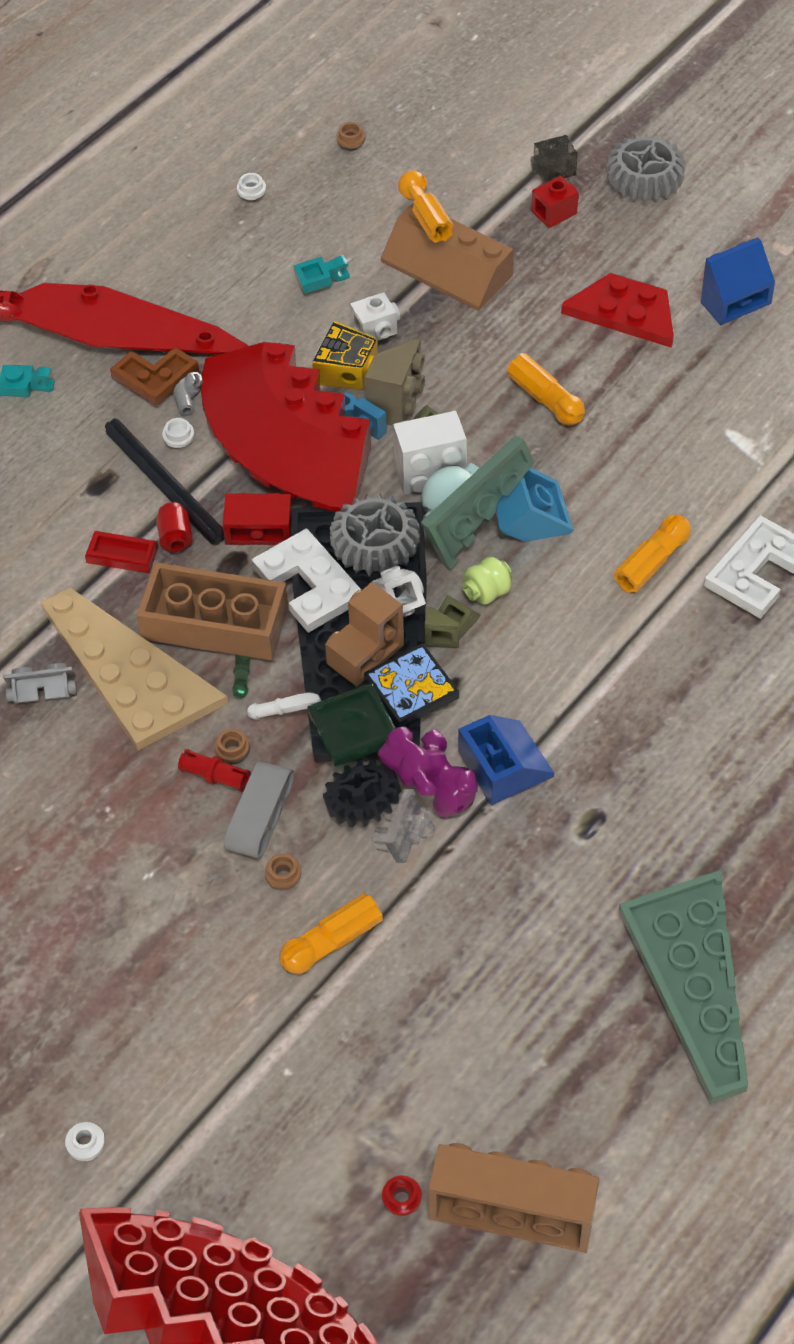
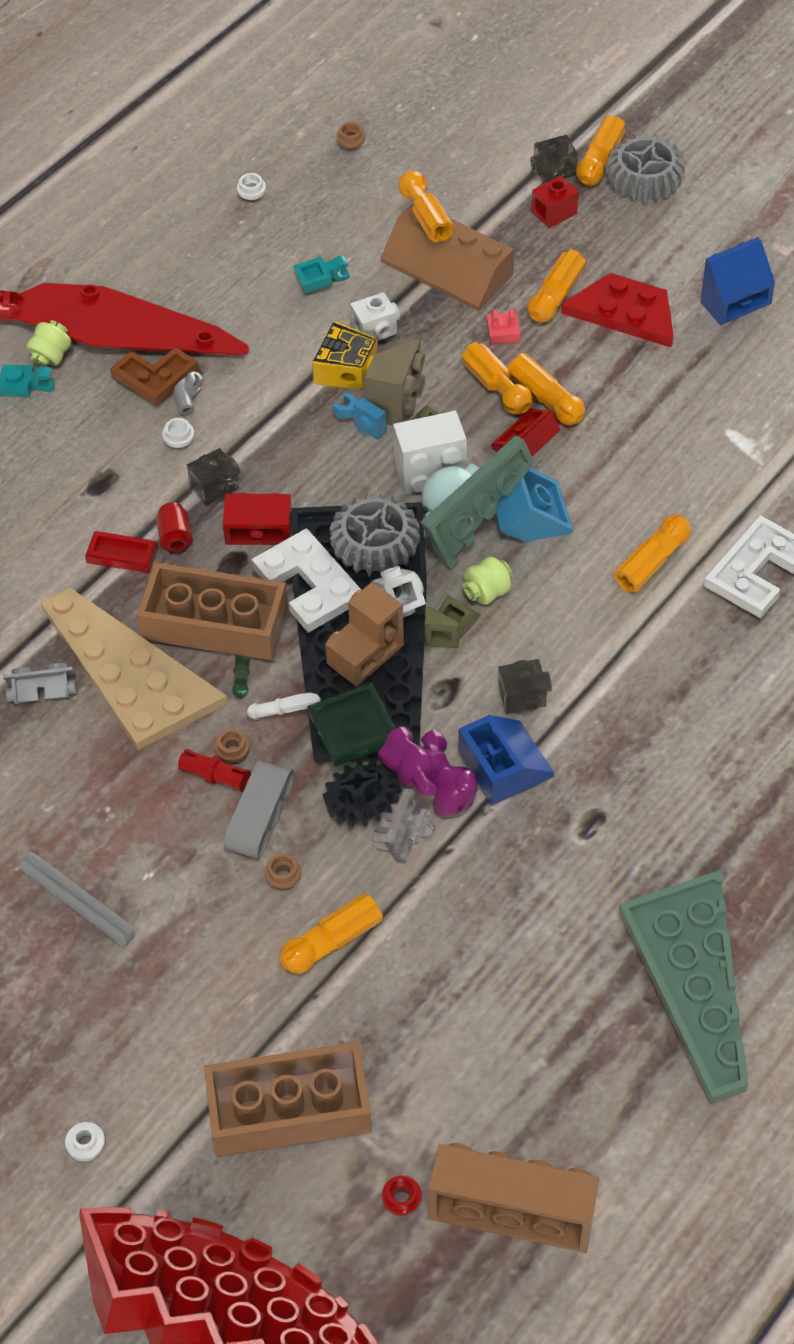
black axle [105,418,225,545] -> none
red brick [201,342,371,512] -> none
tile [364,643,459,727] -> none
none -> light grey axle [20,852,136,946]
none -> yellowish green piece [26,320,71,367]
none -> clear smoke brick [186,448,240,506]
none -> medium nougat brick [204,1042,372,1157]
none -> light orange piece [461,342,532,415]
none -> coral tile [487,308,521,345]
none -> red slope [491,408,560,456]
none -> clear smoke brick [498,659,552,714]
none -> light orange piece [527,249,586,323]
none -> light orange piece [576,115,626,186]

